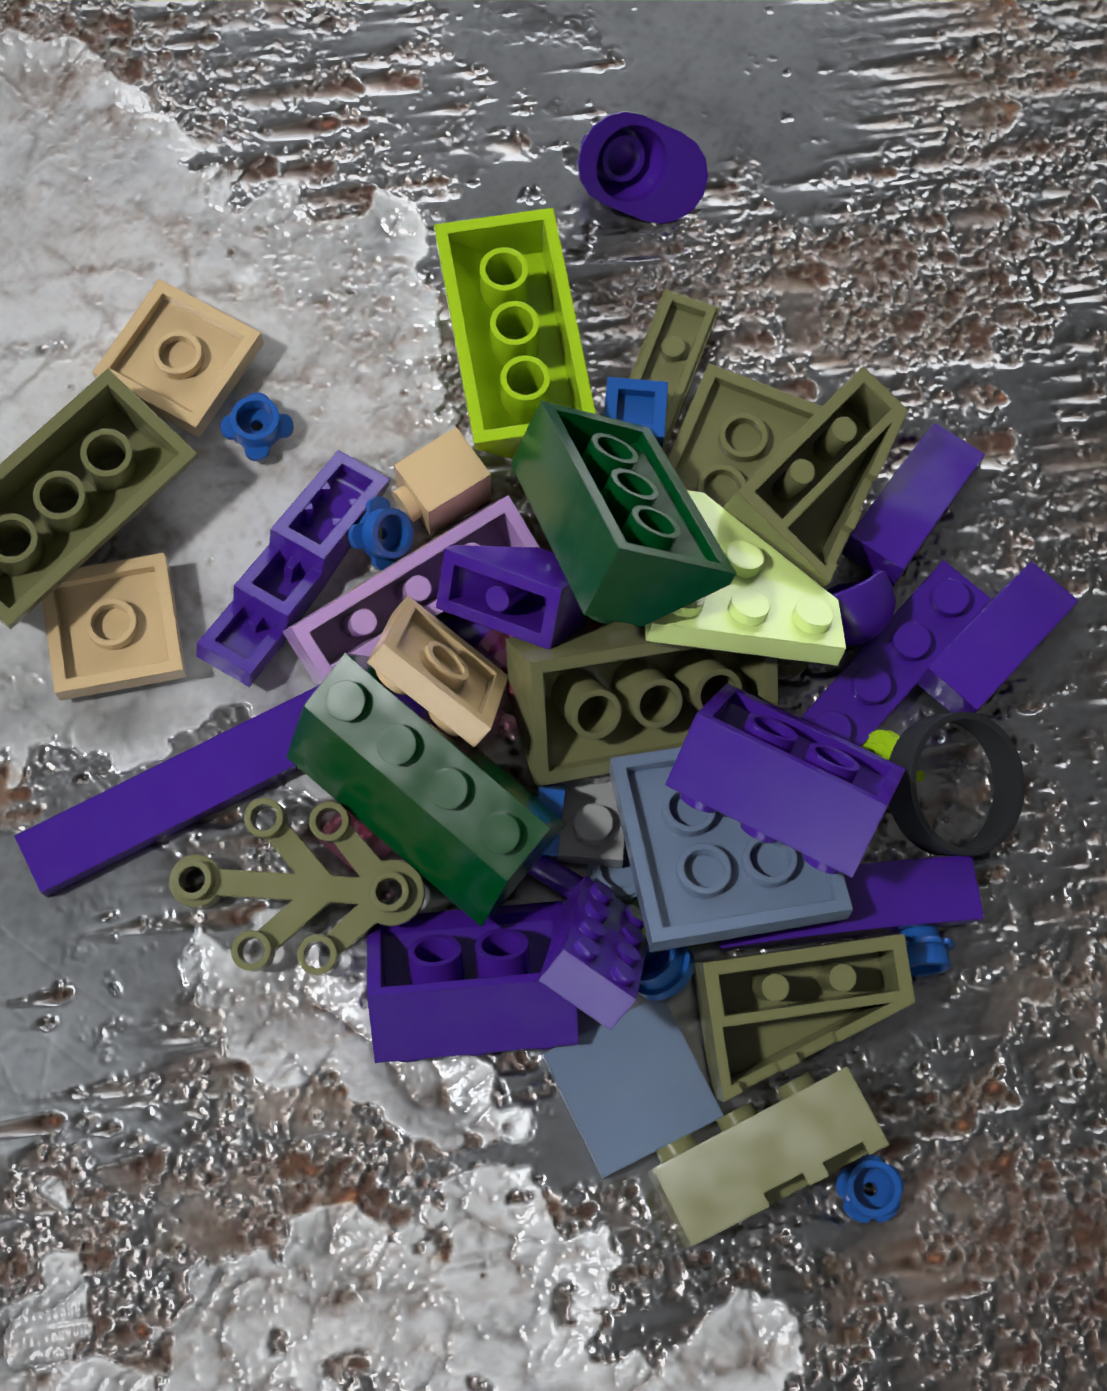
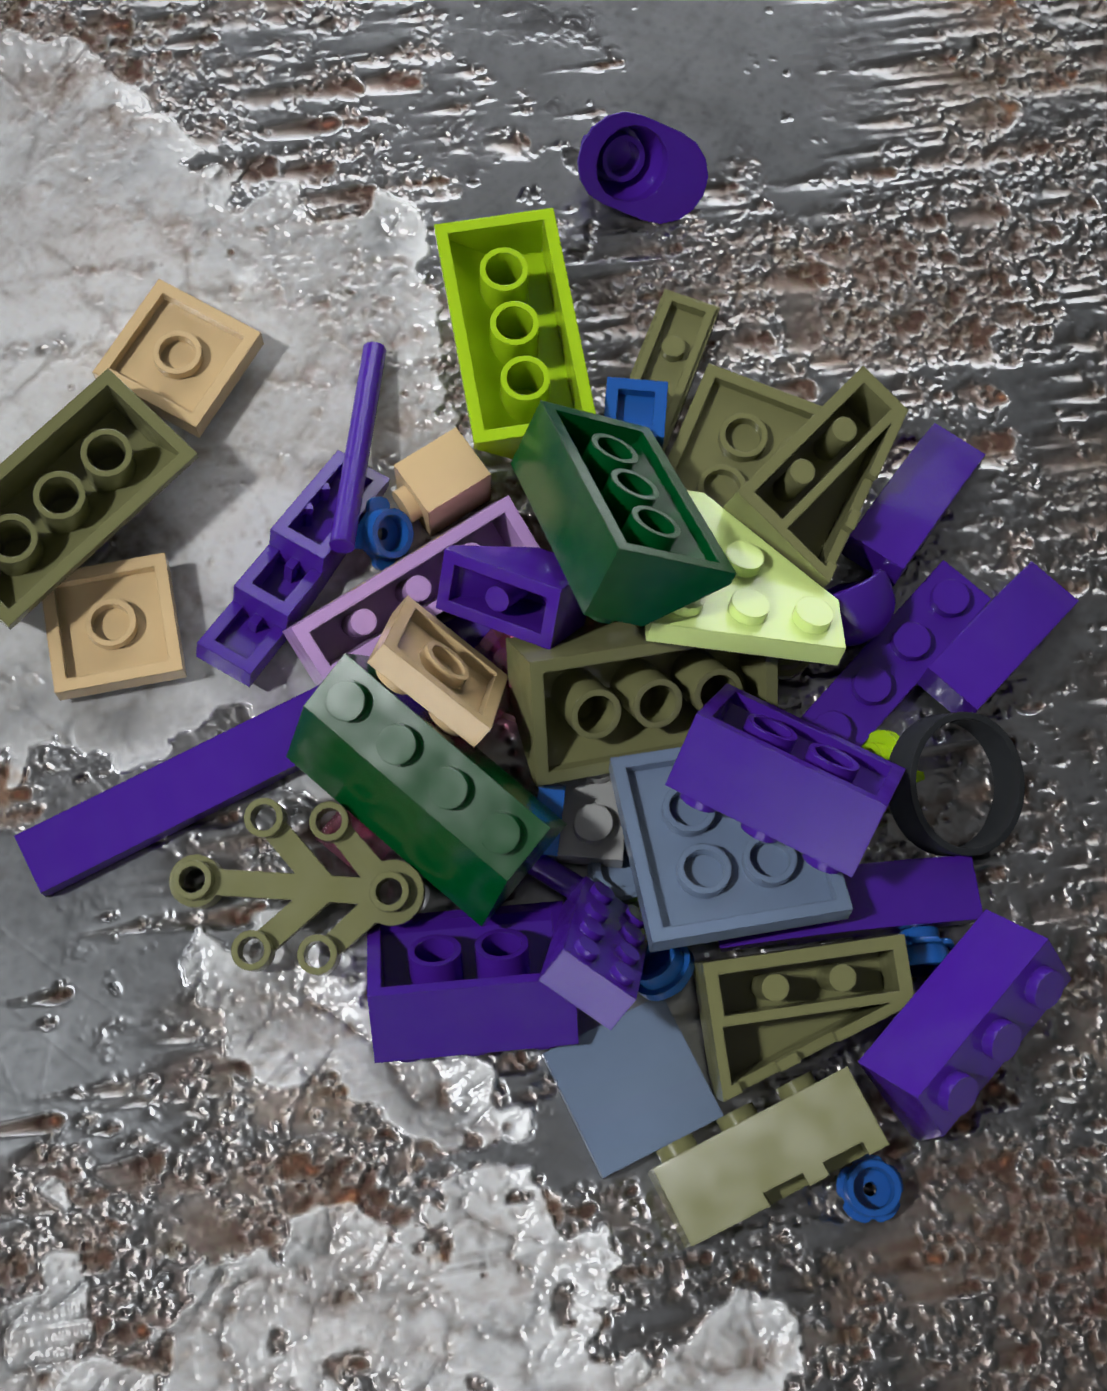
blue plate [220,392,294,461] -> none
none -> dark purple bar [329,342,387,553]
none -> dark purple slope [858,909,1072,1141]

